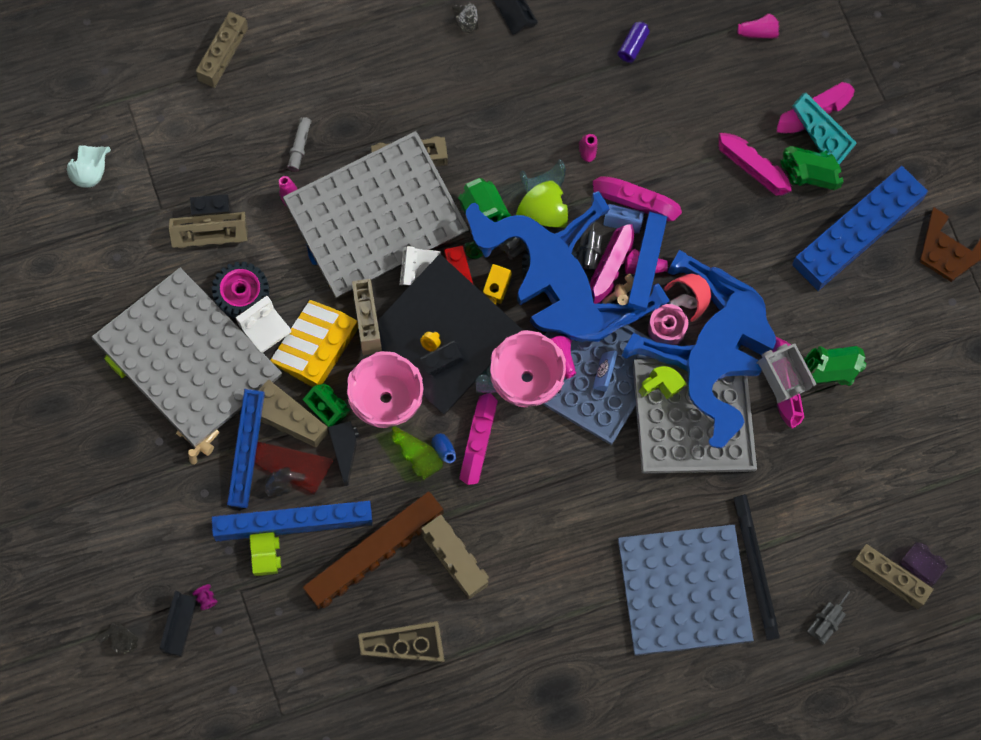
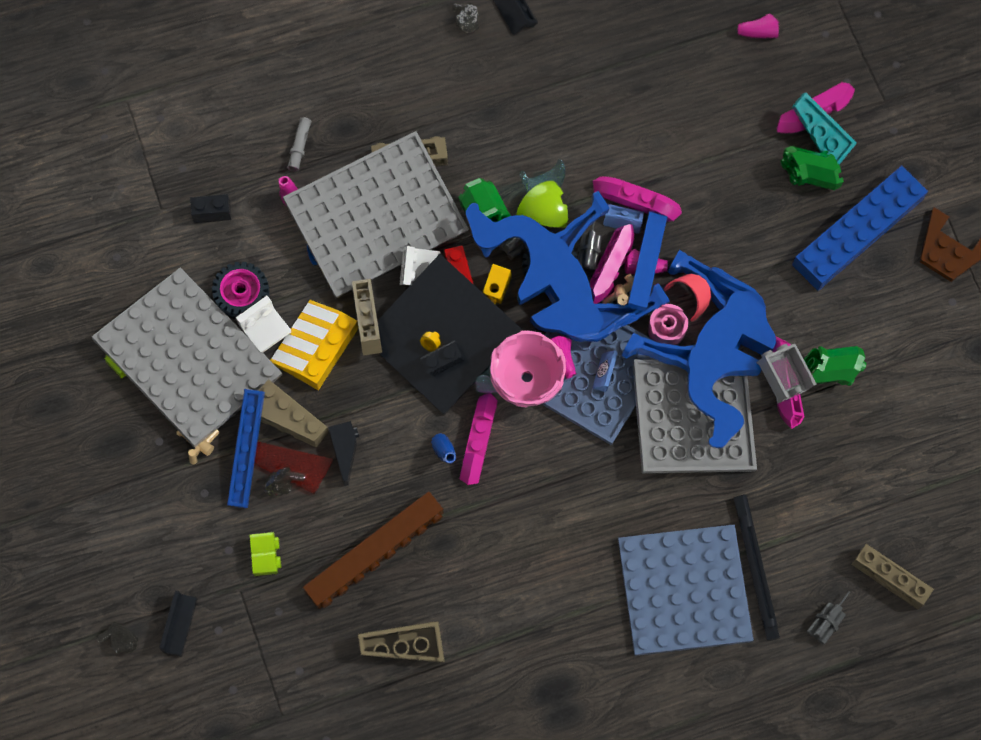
light aqua piece [67,145,111,187] -> none
dark tan brick [169,212,248,248] -> none
magenta bush [192,584,218,610] -> none
dark tan brick [196,12,248,88] -> none
blue brick [212,501,373,541] -> none
green brick [303,384,350,427] -> none
bright pink piece [347,351,423,428] -> none
clear neon green slope [391,426,443,480] -> none
dark tan wedge [422,515,489,599] -> none
dark green plate [465,242,483,259] -> none
dark pink piece [579,134,598,162] -> none
dark purple brick [618,22,650,63] -> none
lime brick [639,366,687,400] -> none
white arm [669,294,697,309] -> none
dark pink brick [718,133,792,196] -> none
clear purple brick [899,542,948,587] -> none

